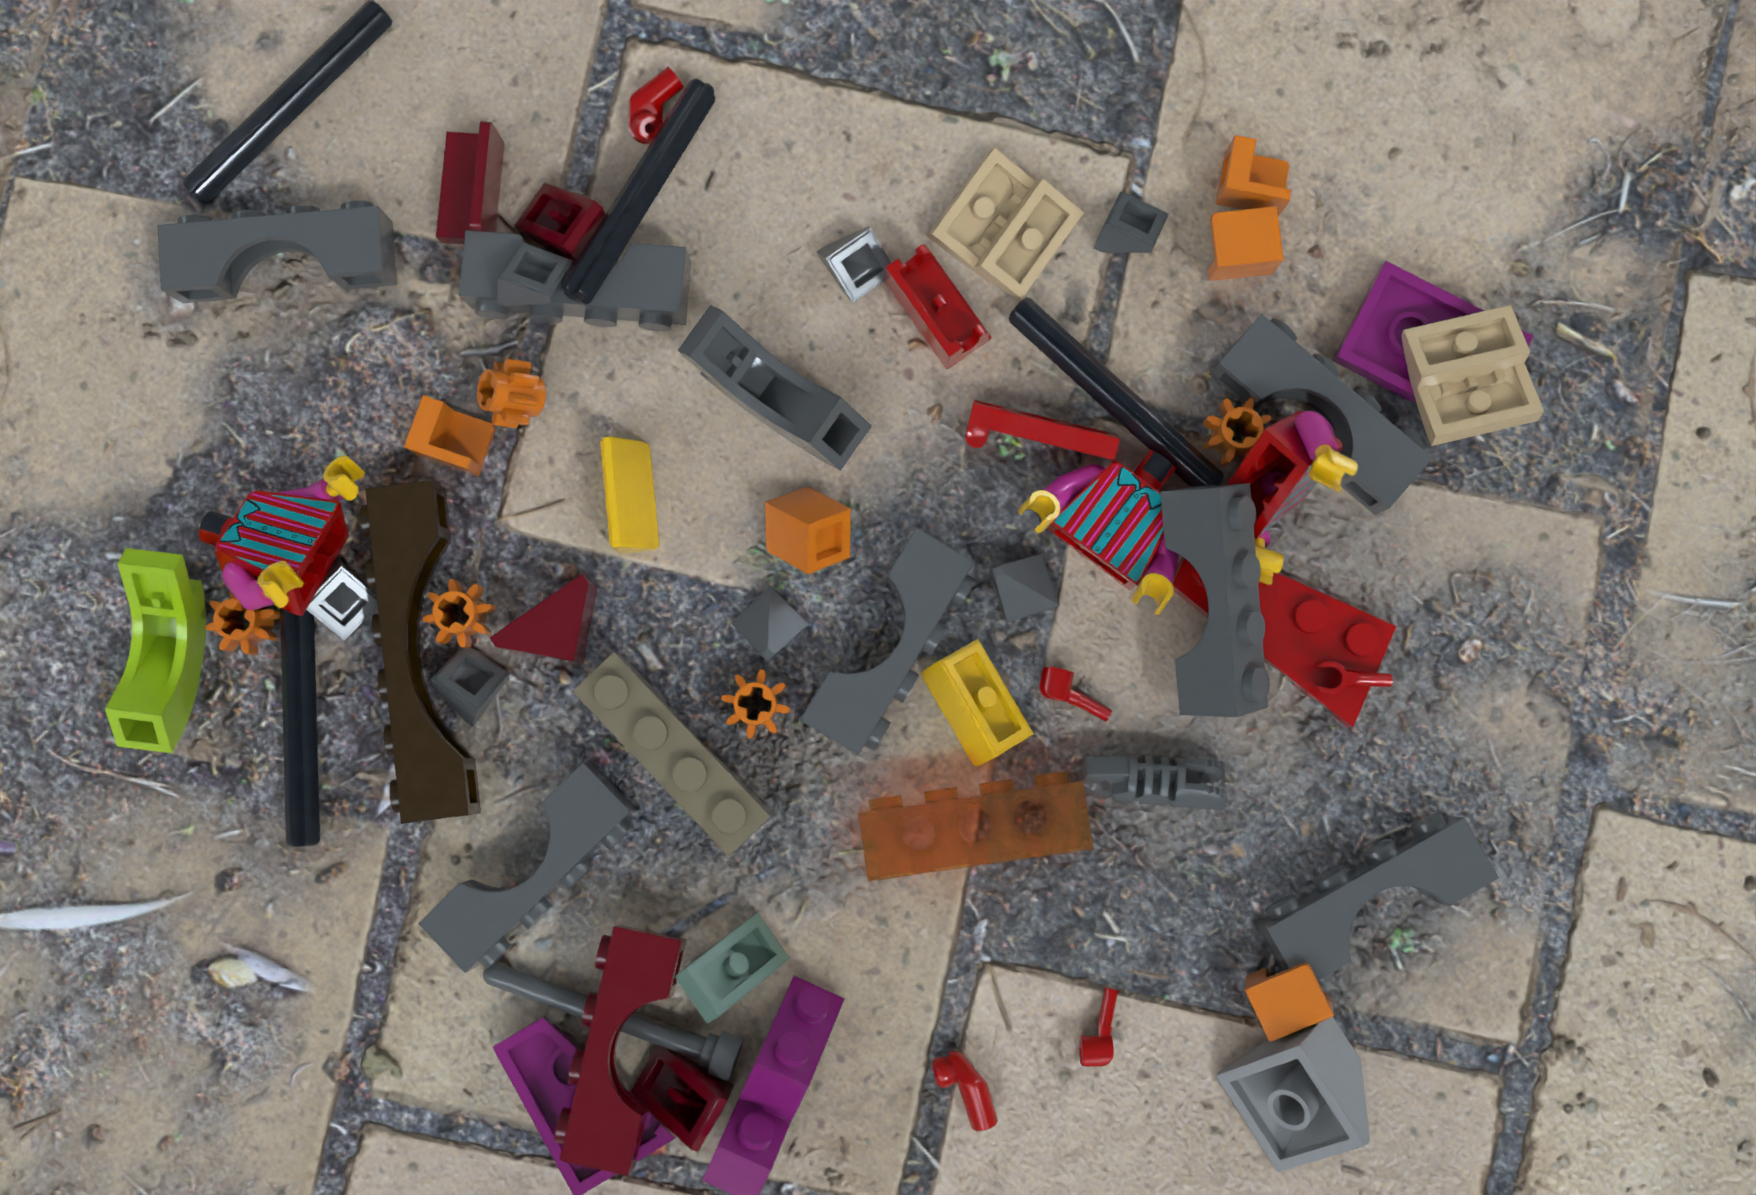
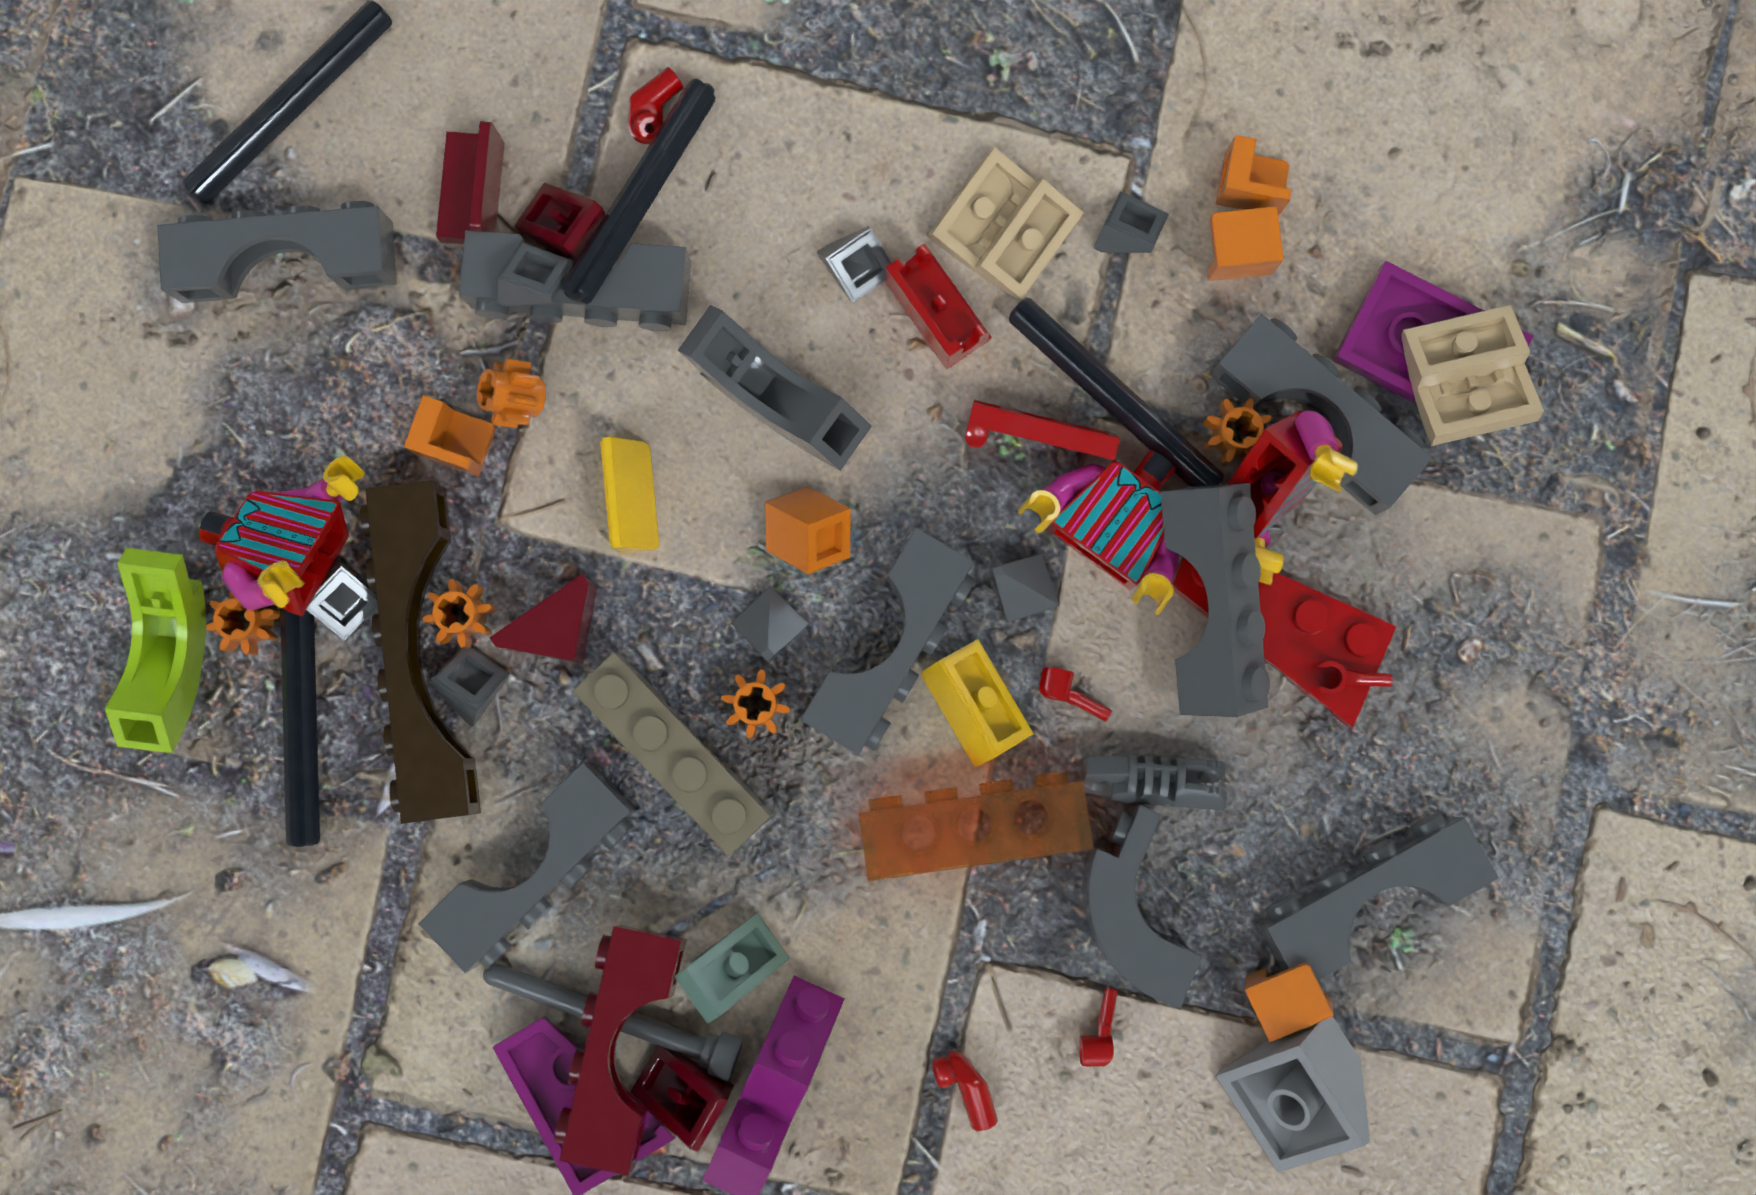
none -> dark grey arch [1082,804,1202,1010]

